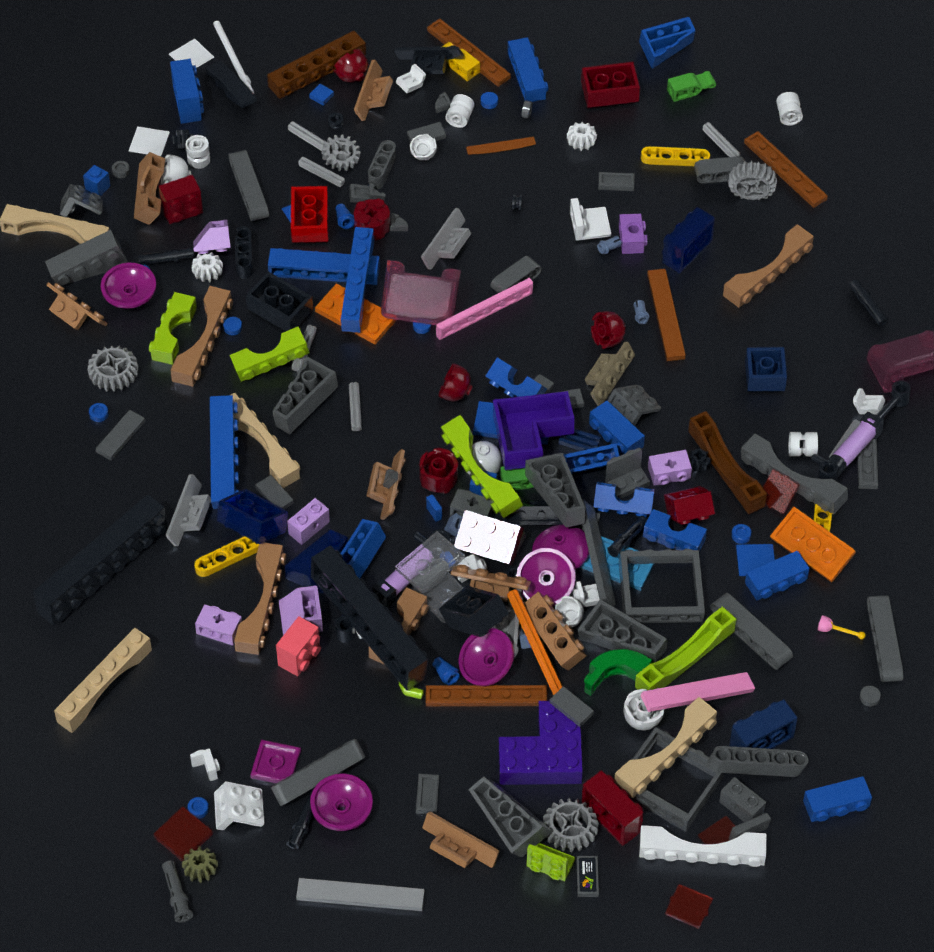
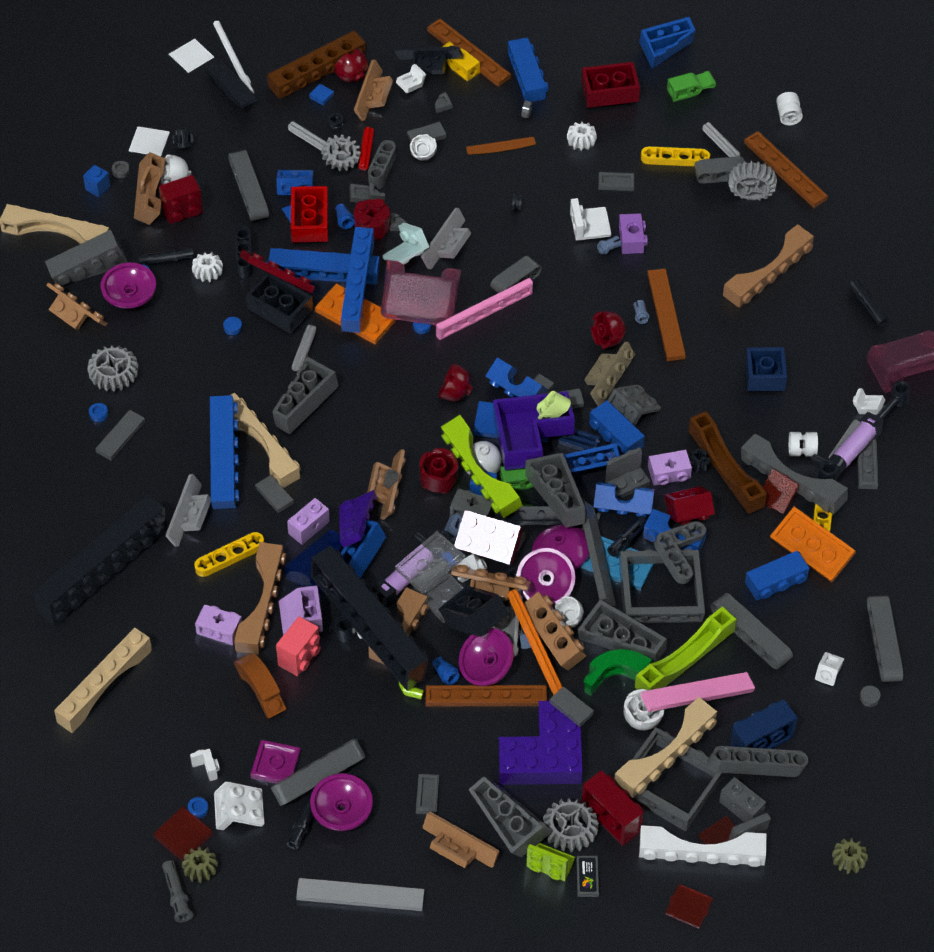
dark grey bracket [60,183,103,217] -> none
lime arch [149,292,197,365] -> none
blue brick [170,58,204,124] -> none
medium nougat arch [171,286,233,387] -> none
white wheel [186,135,210,169] -> none
lavender slope [193,220,231,254] -> none
clear blue brick [217,489,288,544] -> none
lime arch [230,326,309,382] -> none
light grey axle [298,157,345,187] -> none
light grey axle [349,382,362,431] -> none
blue tile [426,495,442,522] -> none
white wheel [446,94,474,128] -> none
blue tile [481,92,498,109] -> none
white bracket [573,581,599,607] -> none
clear blue brick [662,207,715,273] -> none
blue tile [731,524,751,544] -> none
blue sticker [736,544,775,576] -> none
blue brick [803,776,872,822] -> none
hinge [817,615,866,640] -> none
none -> dark orange arch [234,653,286,718]
none -> dark red wing [240,249,315,293]
none -> blue bracket [276,170,314,195]
none -> dark purple wing [339,490,377,548]
none -> red axle [358,127,374,171]
none -> light aqua bracket [382,223,429,265]
none -> yellowish green piece [536,391,571,419]
none -> dark grey beam [654,521,706,584]
none -> white bracket [815,652,844,686]
none -> olive gear [832,838,868,874]

